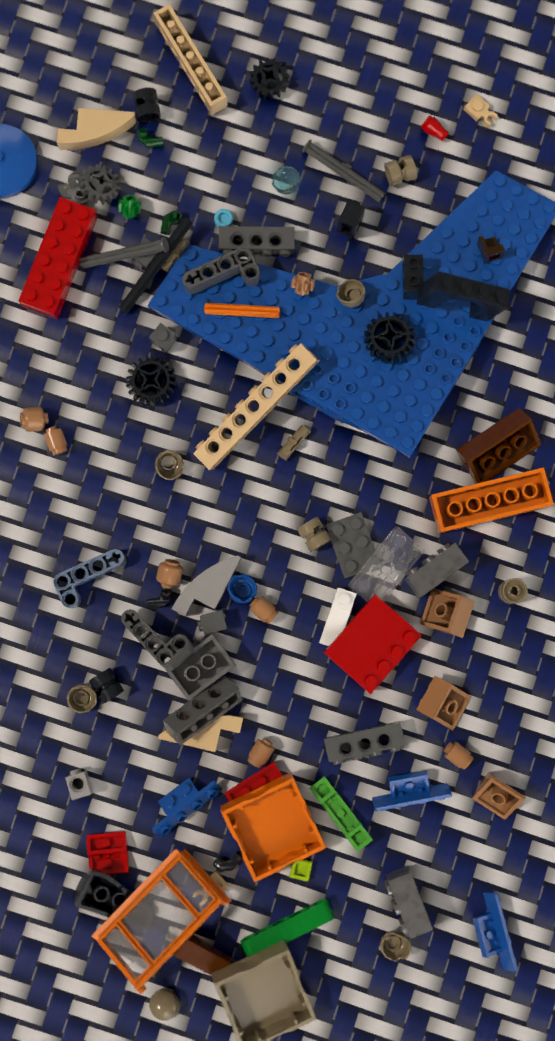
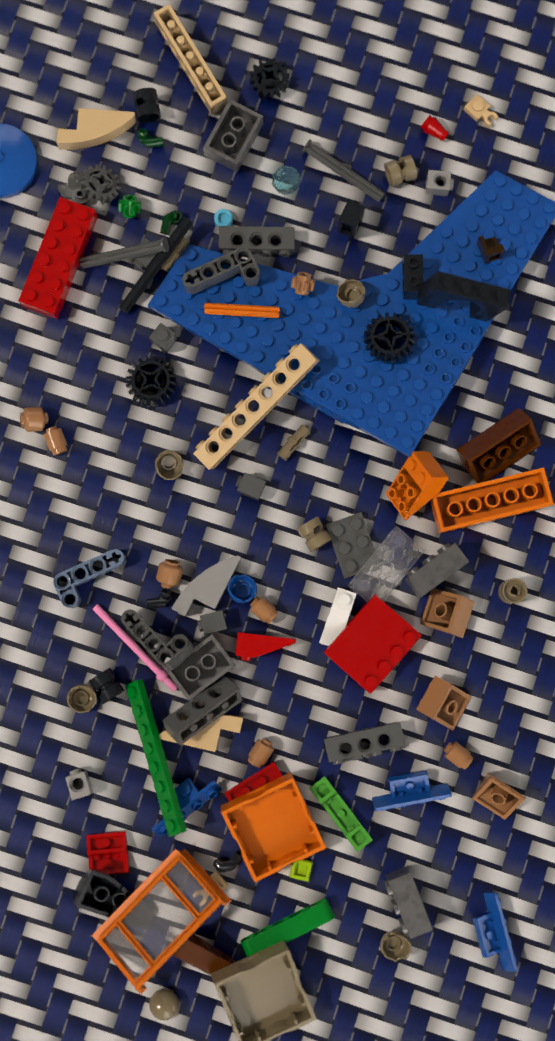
none -> bright pink bar [93,604,178,692]
none -> green plate [125,679,187,837]
none -> flat silver brick [203,99,263,172]
none -> red slope [235,632,296,661]
none -> dark grey brick [236,473,266,501]
none -> orange slope [386,451,449,520]
none -> light grey brick [425,170,454,196]

